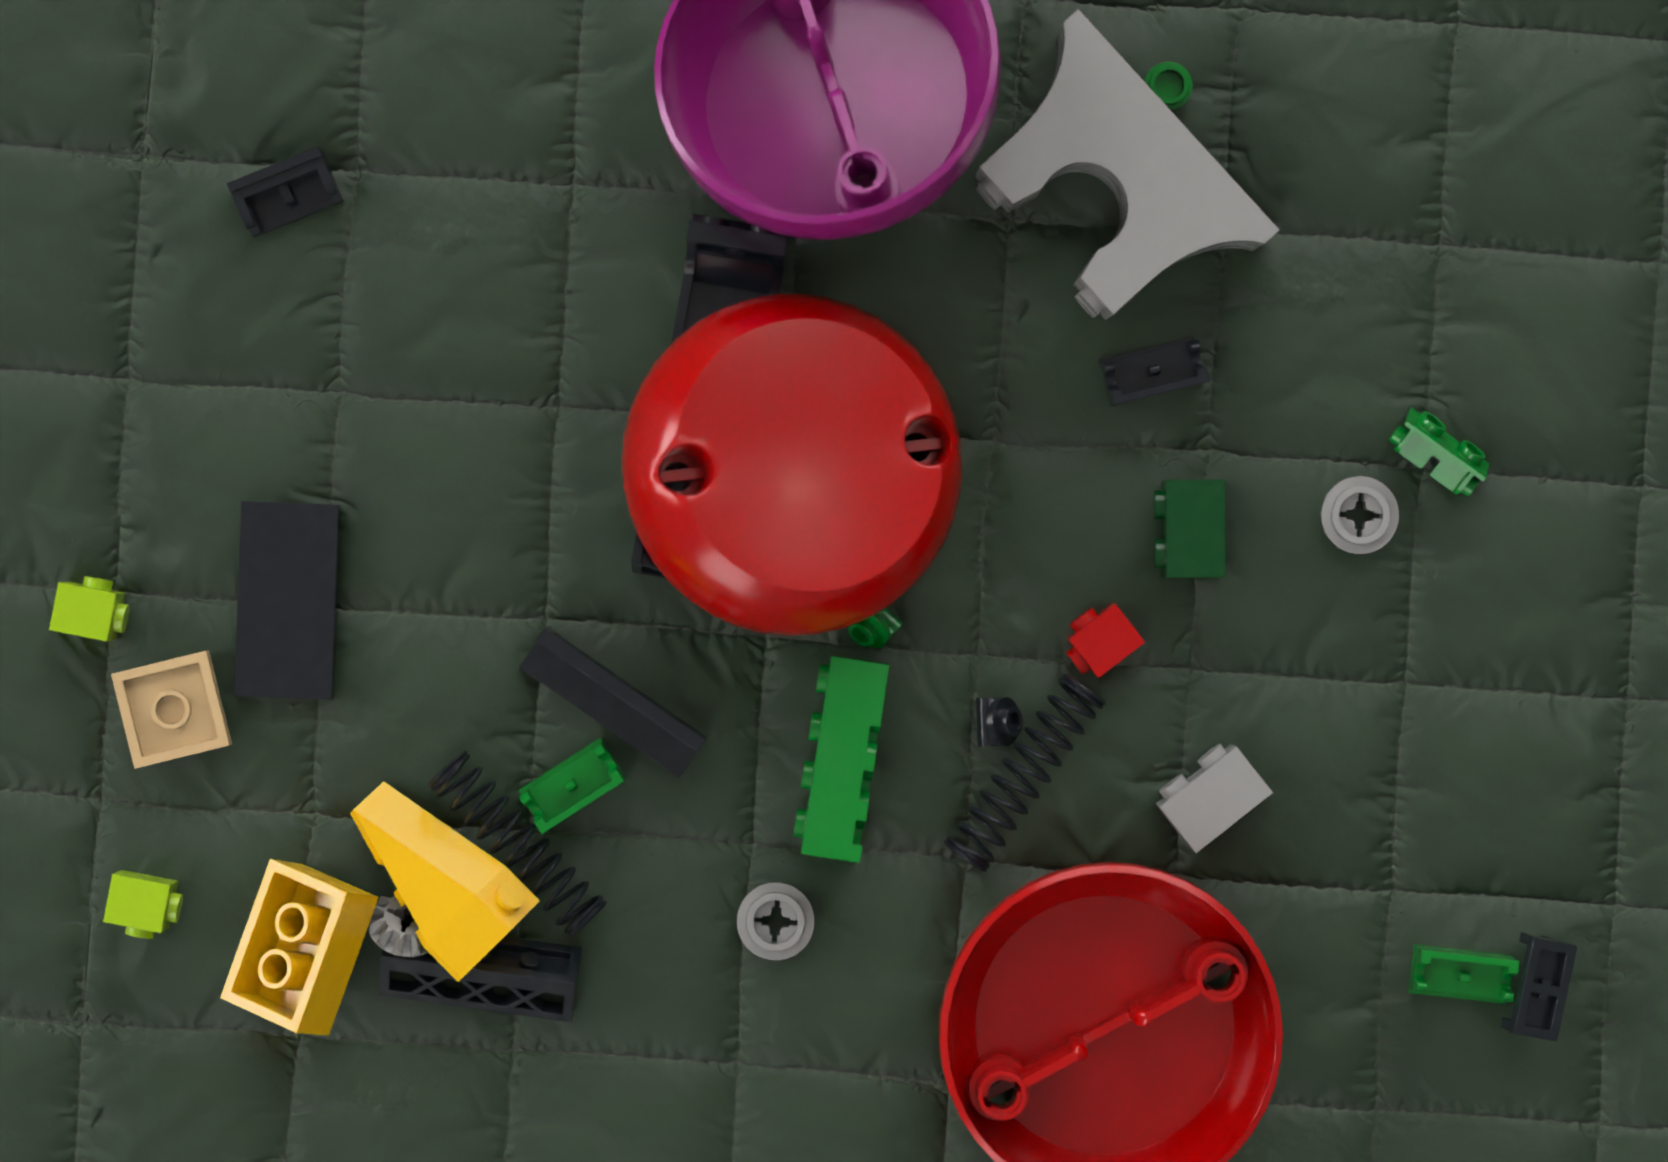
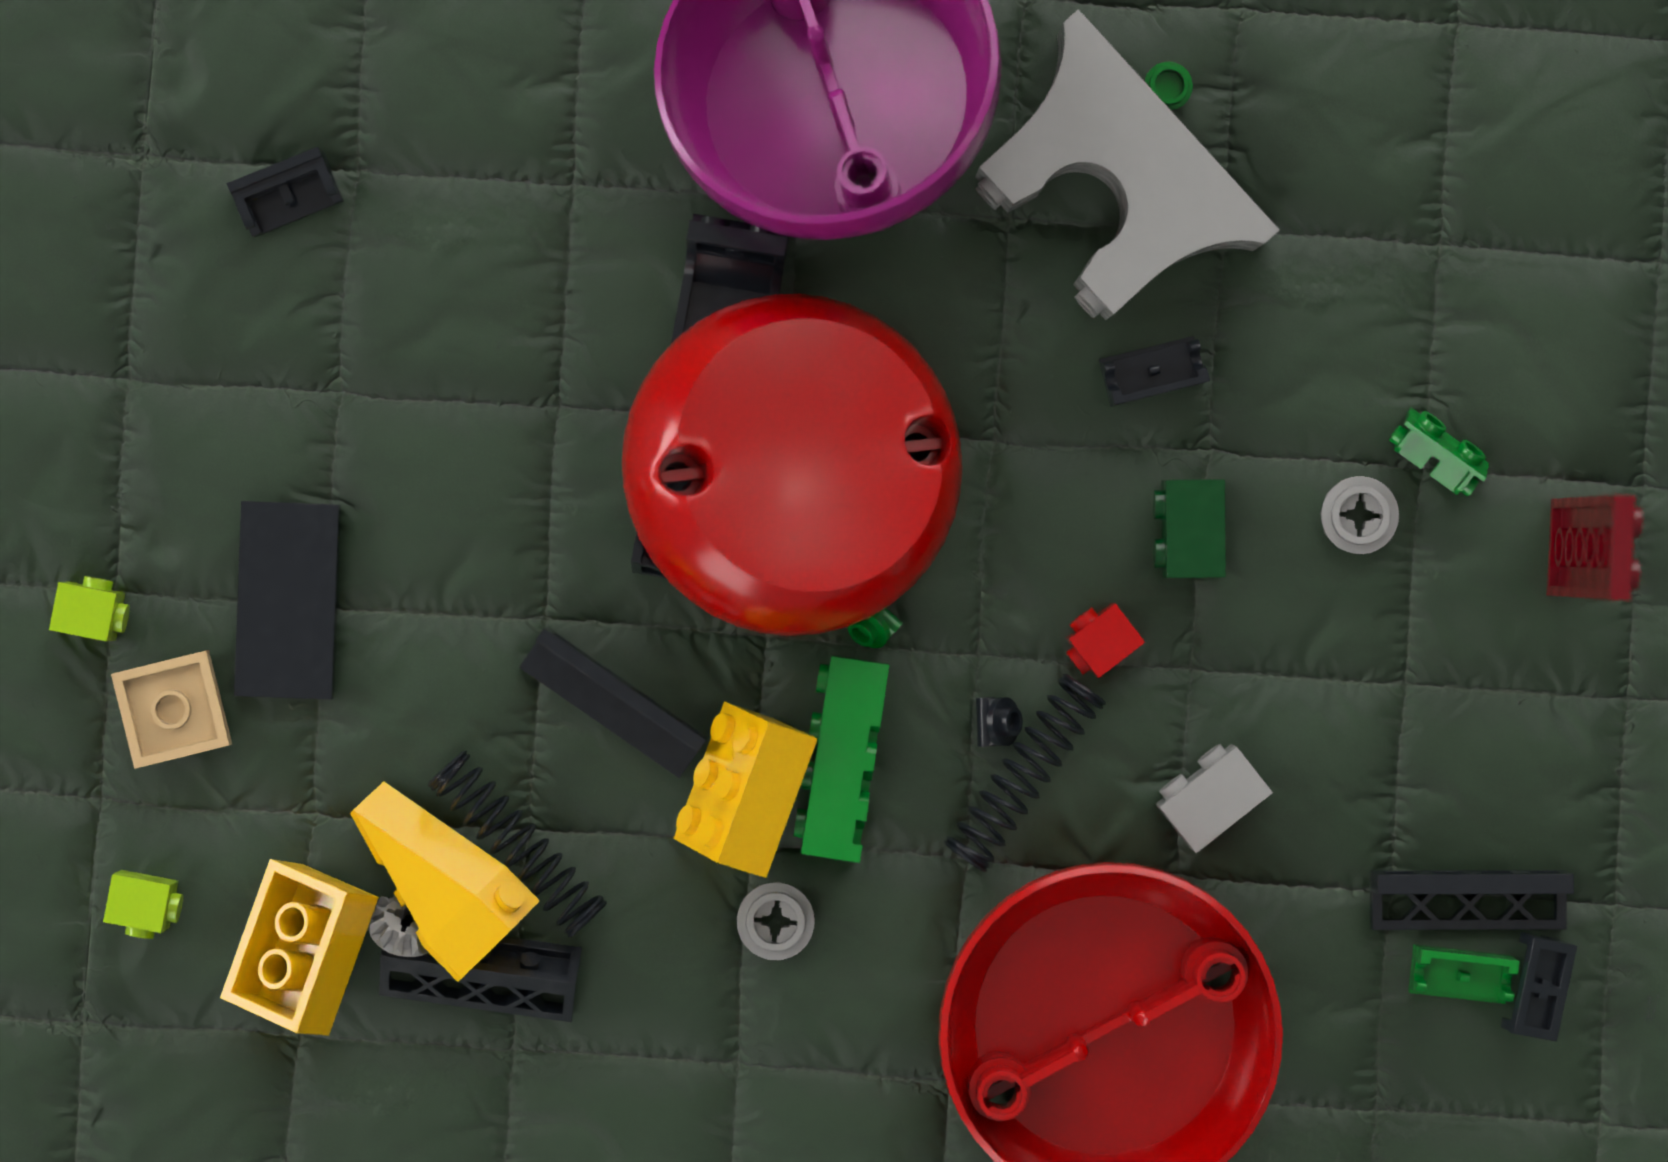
green hinge [519,737,627,834] -> none
none -> yellow brick [673,701,818,878]
none -> black fence [1370,870,1574,930]
none -> dark red plate [1547,495,1643,601]

